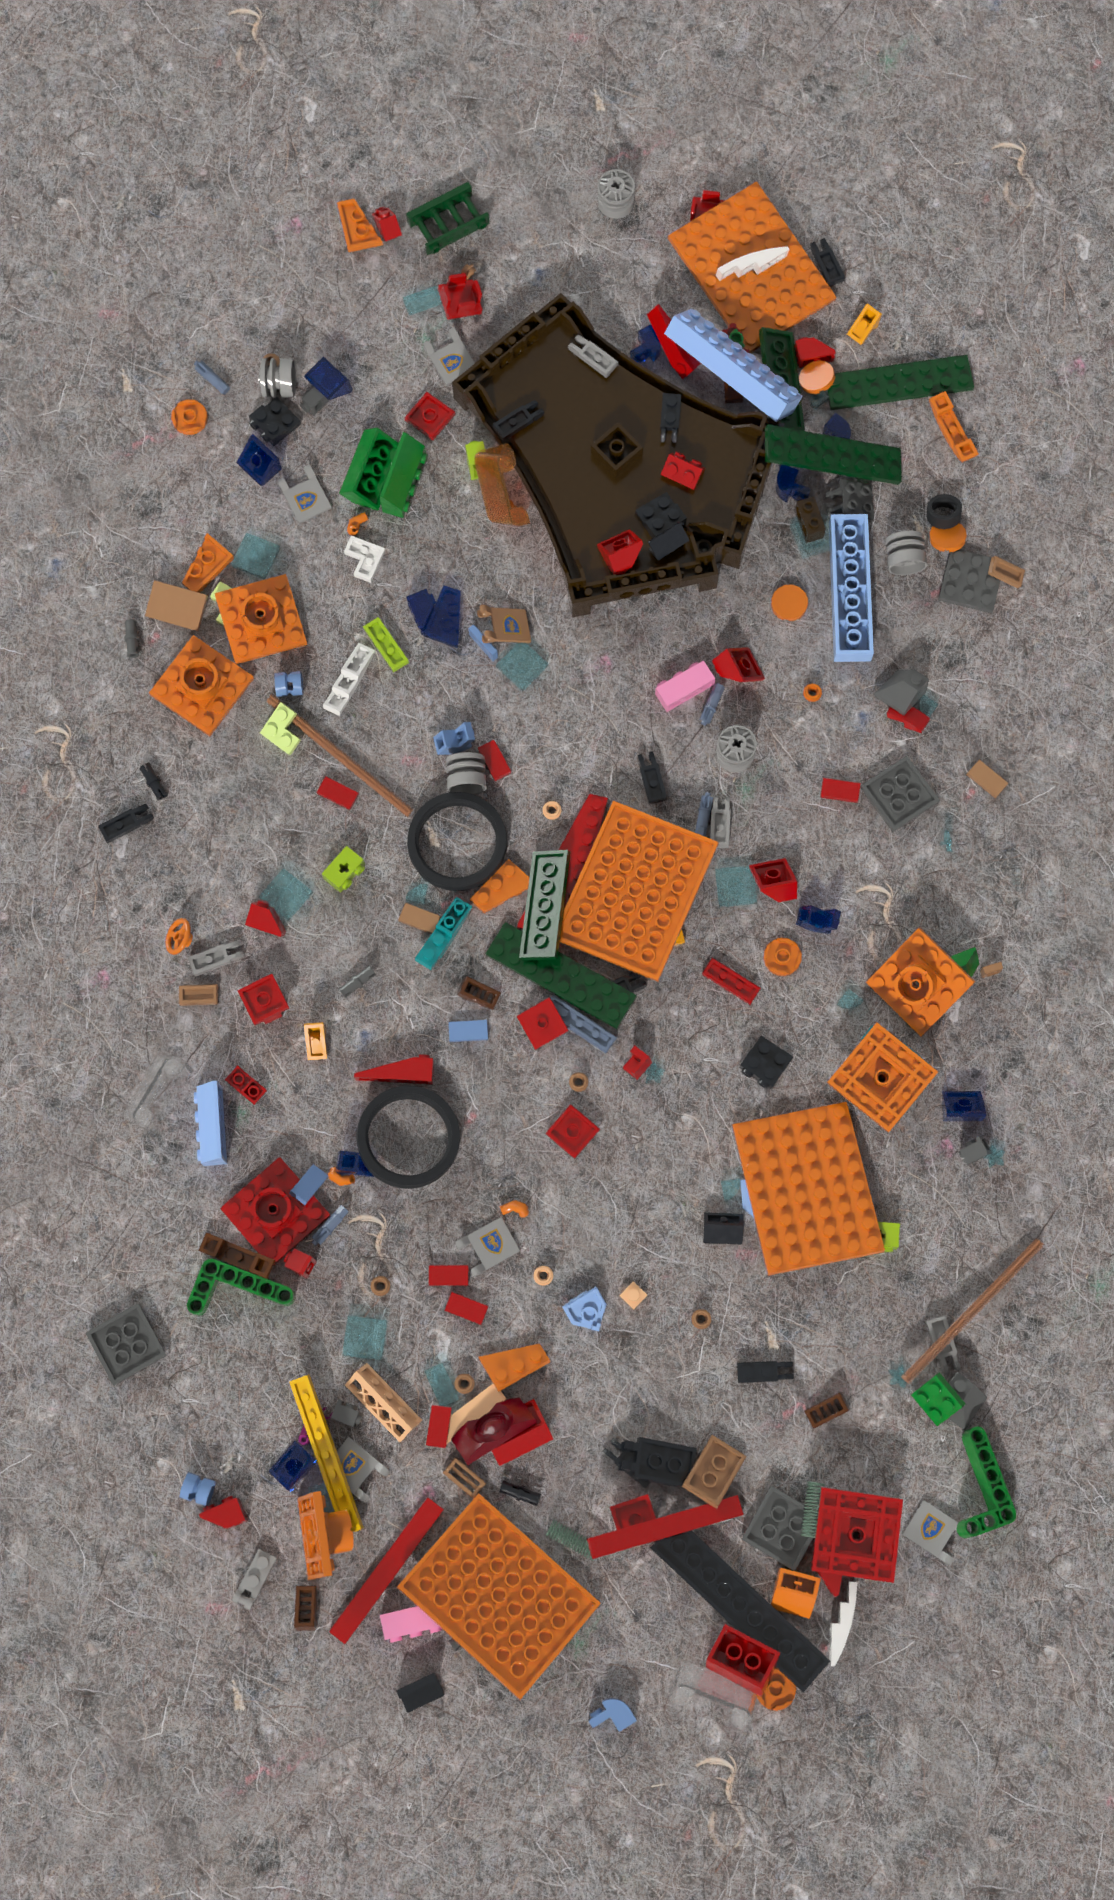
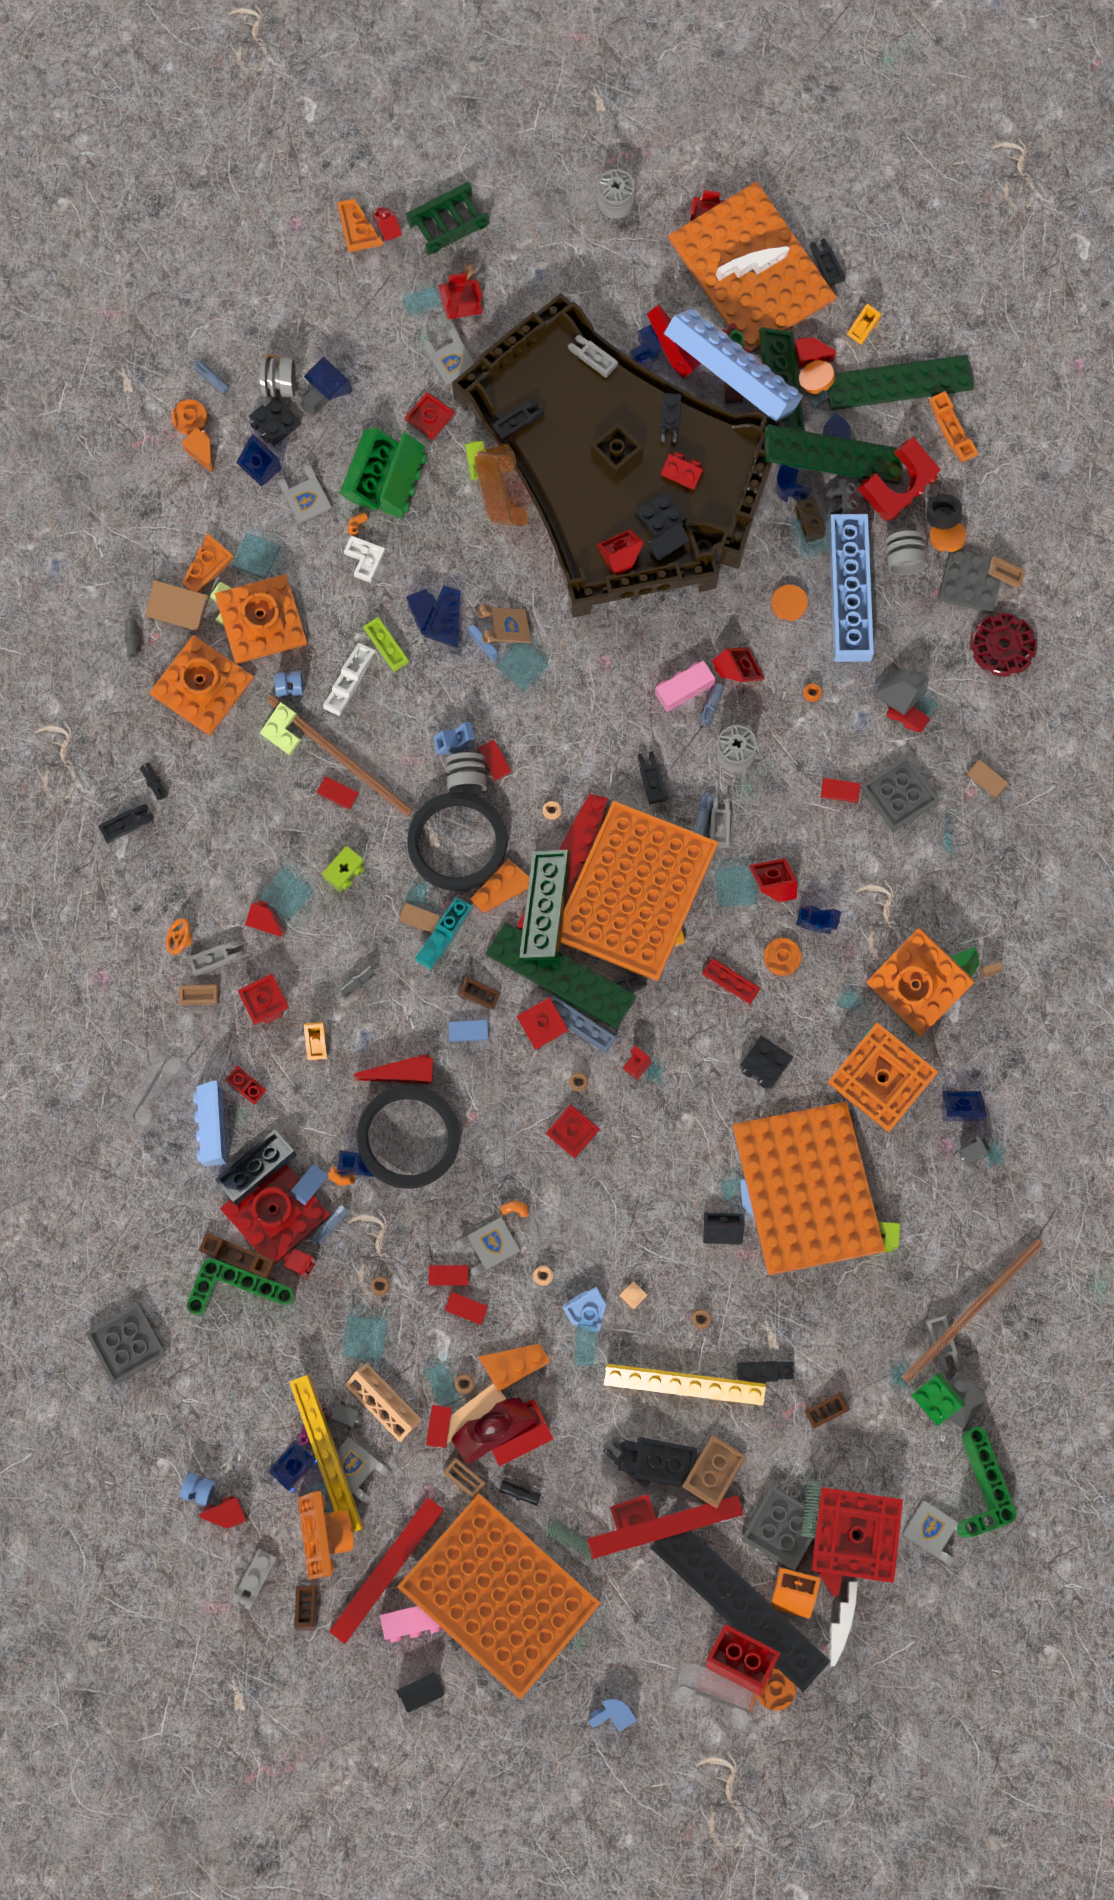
none -> orange slope [181,428,213,472]
none -> black plate [215,1129,297,1206]
none -> clear light blue tile [574,1324,598,1366]
none -> plate [604,1364,766,1405]
none -> red arch [857,437,941,521]
none -> dark red plate [970,613,1037,677]

